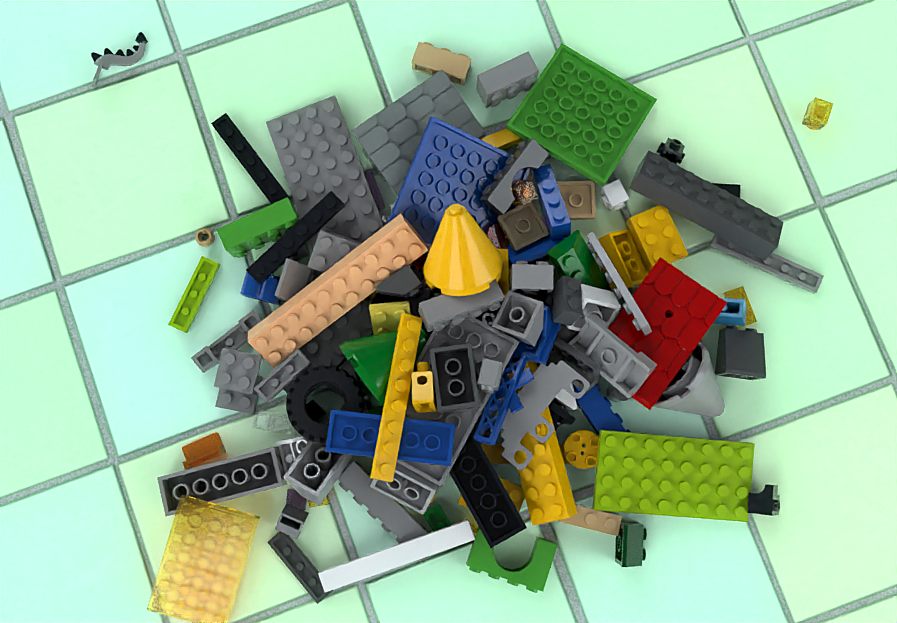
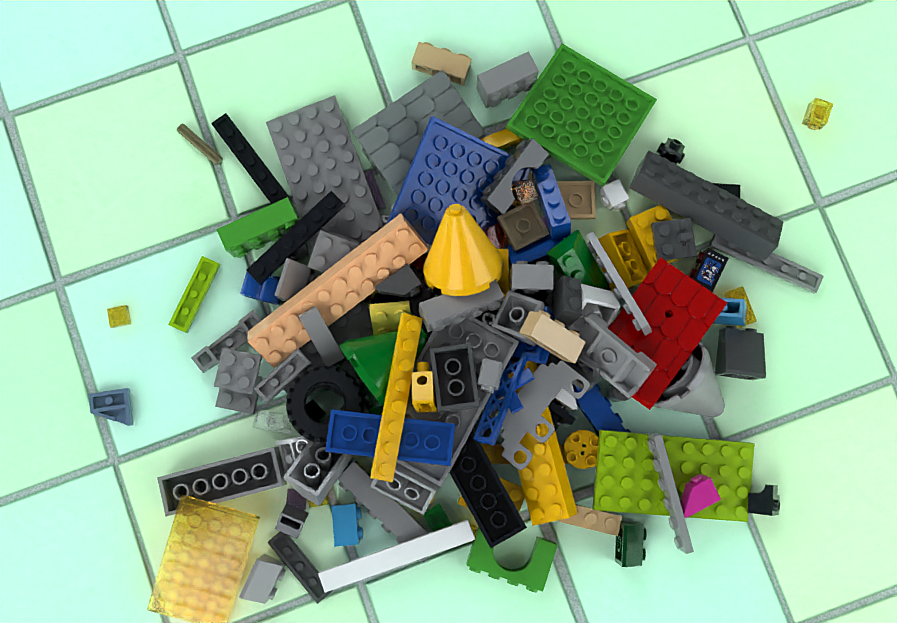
light grey piece [91,32,148,87] -> none
clear orange panel [182,432,227,470] -> none
tan plate [195,228,215,247] -> none
none -> sand blue wing [88,388,134,426]
none -> clear yellow plate [107,305,131,328]
none -> dark tan axle [177,123,223,165]
none -> light grey slope [239,554,286,604]
none -> light grey tile [298,306,345,366]
none -> dark azure brick [331,502,363,547]
none -> tan brick [519,310,585,364]
none -> light grey plate [647,432,694,554]
none -> dark grey hinge [651,218,697,261]
none -> dark pink slope [680,474,721,518]
none -> brick [688,248,729,292]

